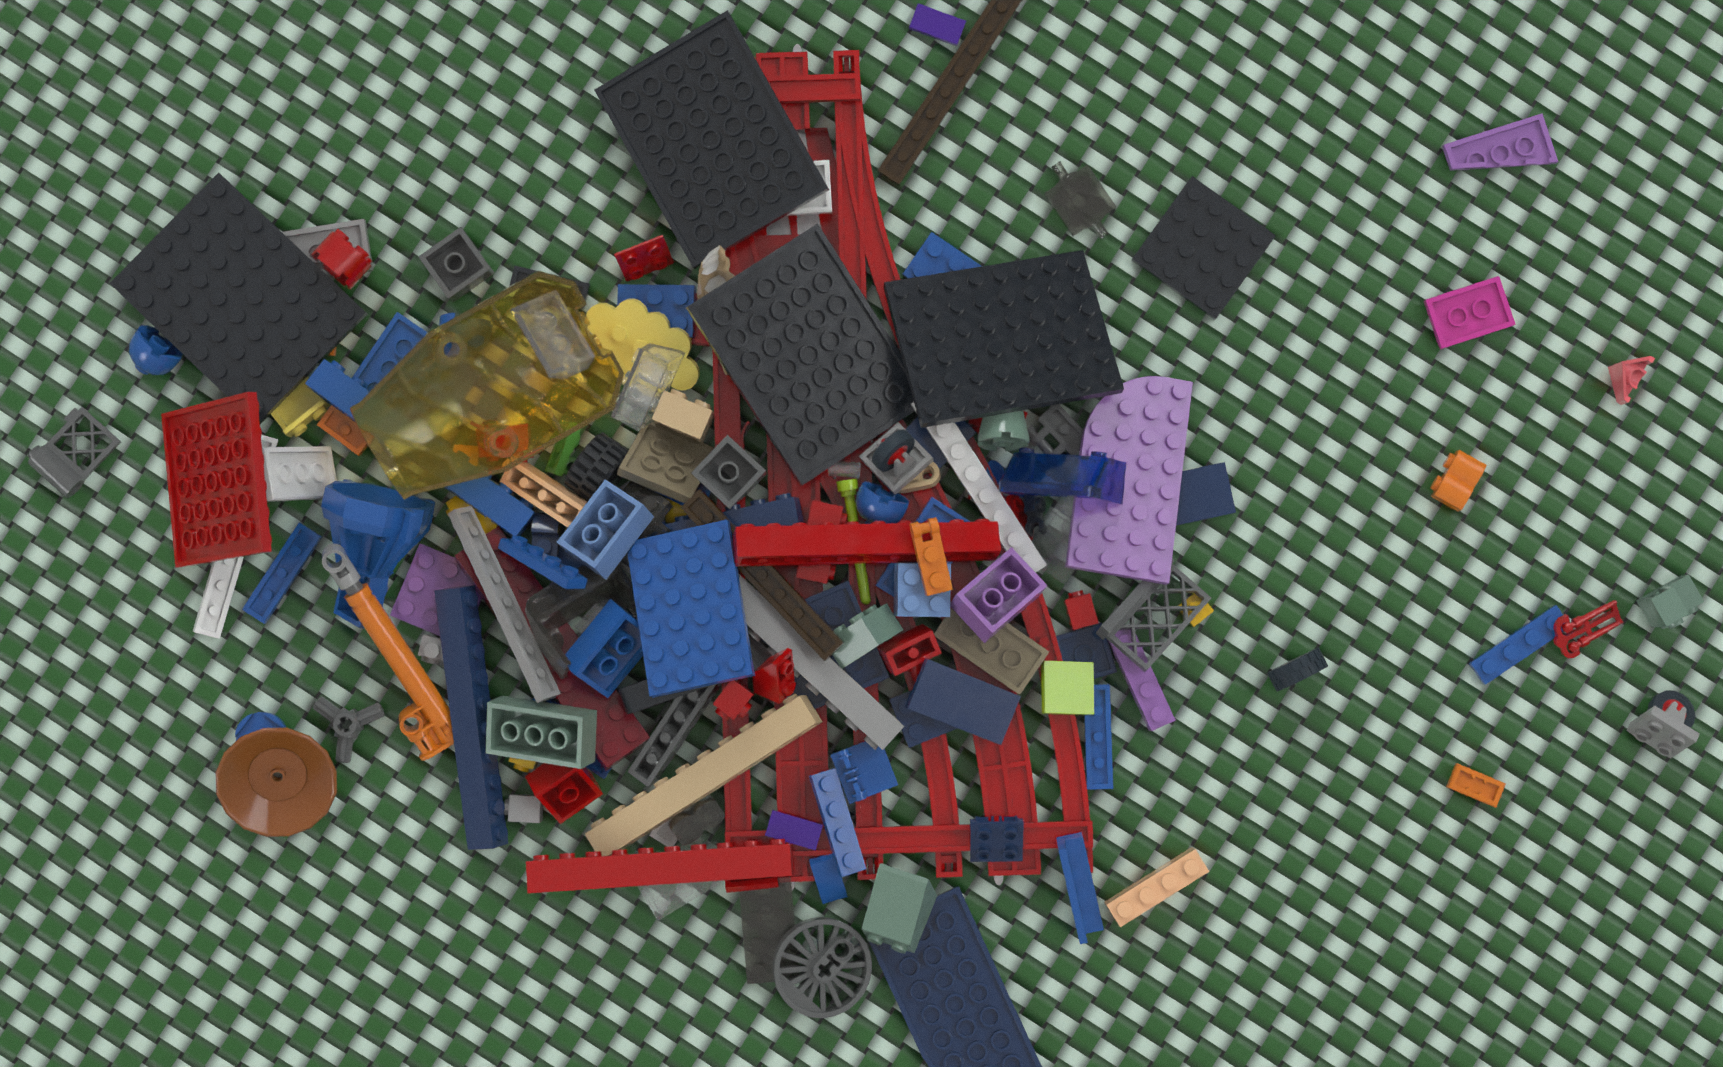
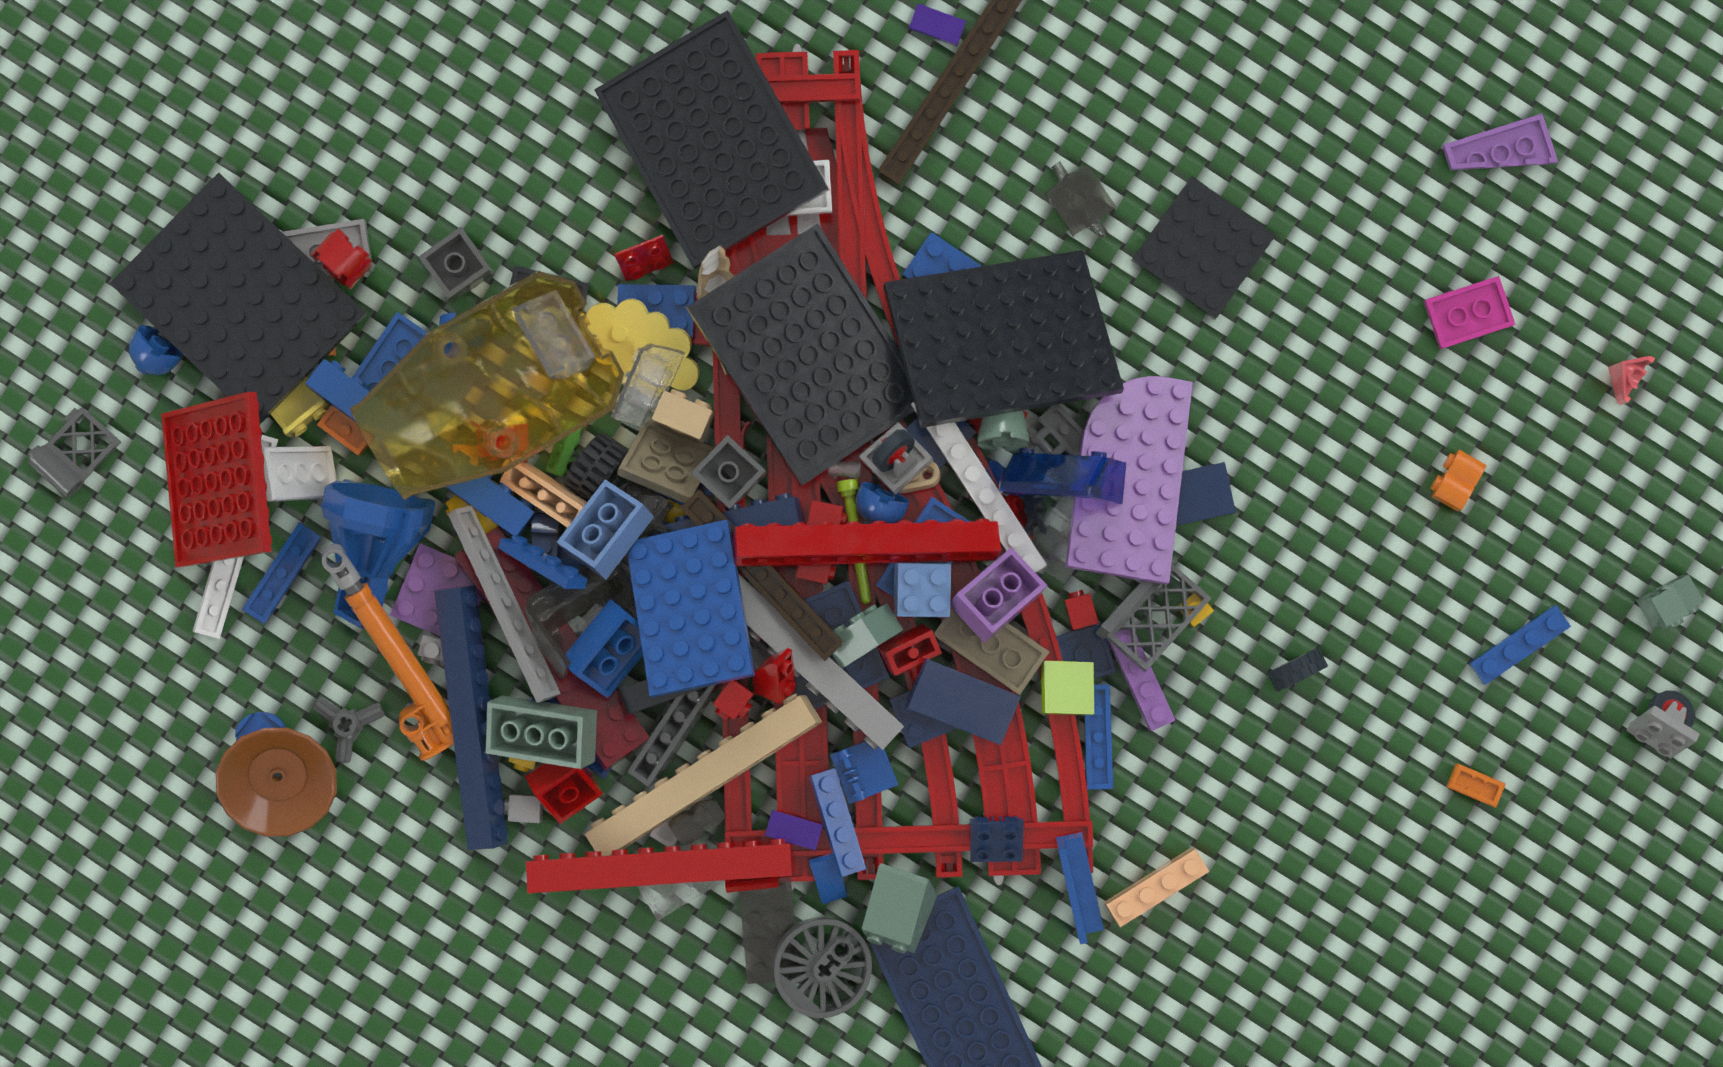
orange plate [909,517,953,596] -> none
red piece [1554,600,1623,658] -> none

